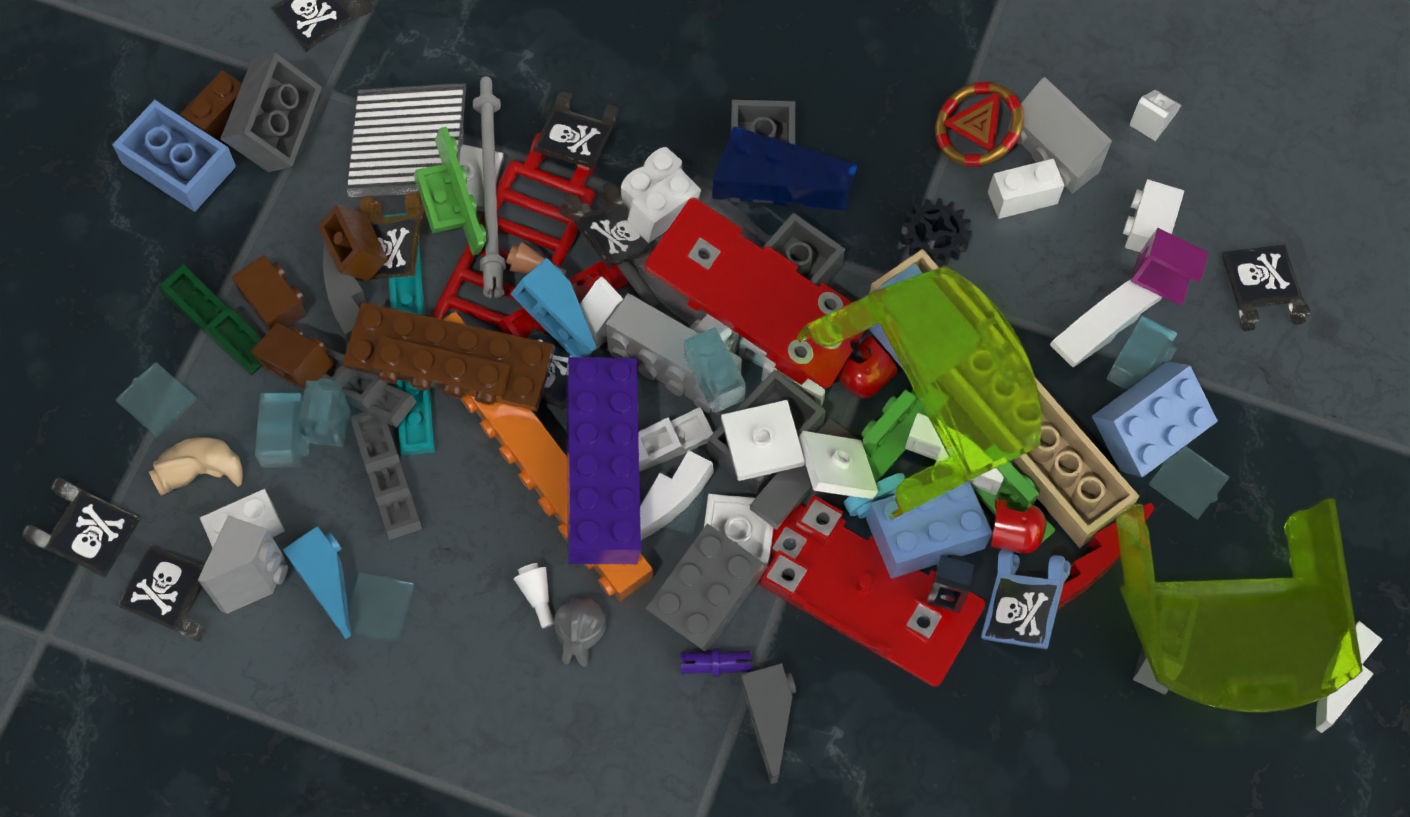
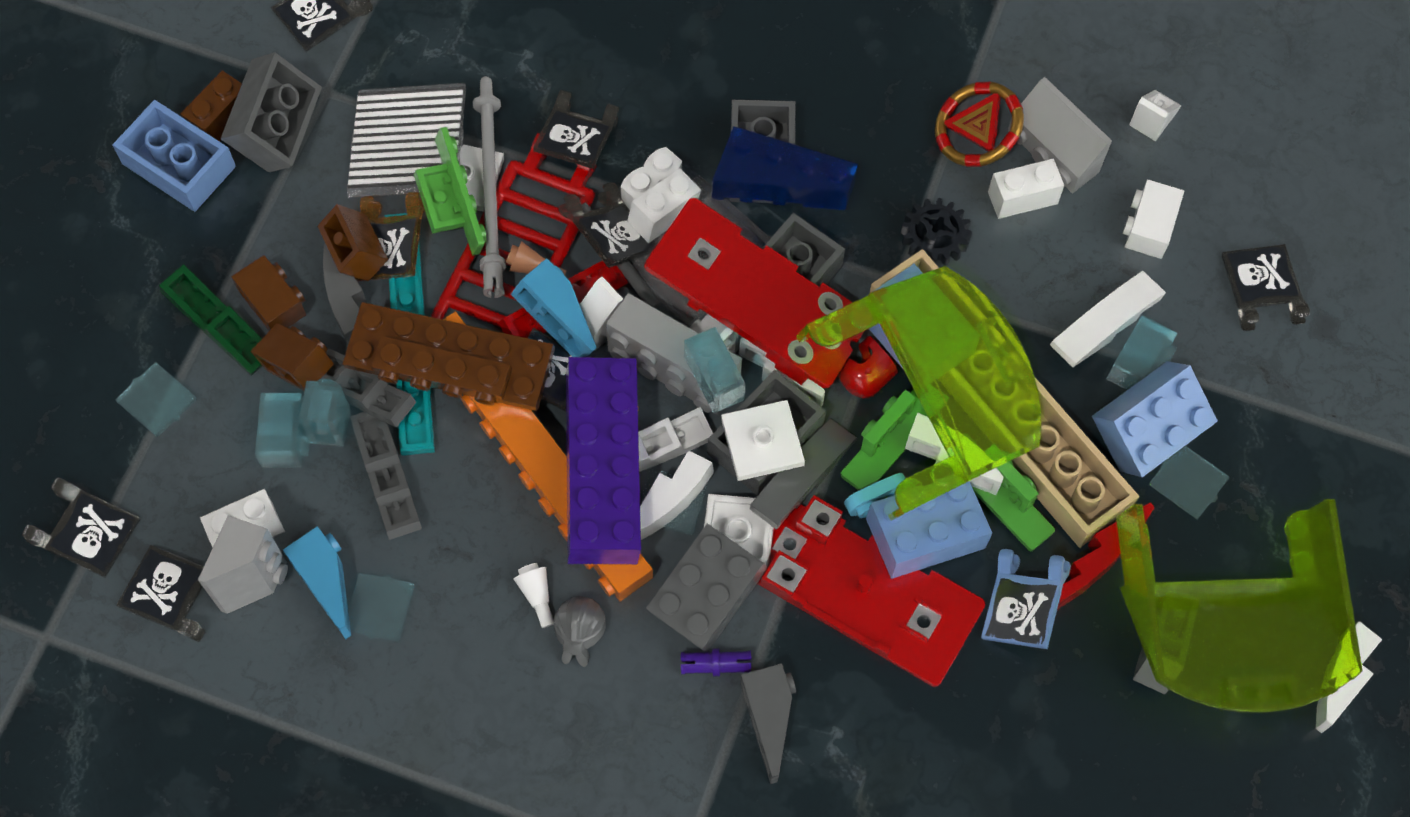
tan animal [149,437,243,496] -> none
white plate [798,431,878,499] -> none
black slope [926,555,974,613] -> none
red helmet [991,497,1046,554] -> none
magenta piece [1131,228,1208,305] -> none

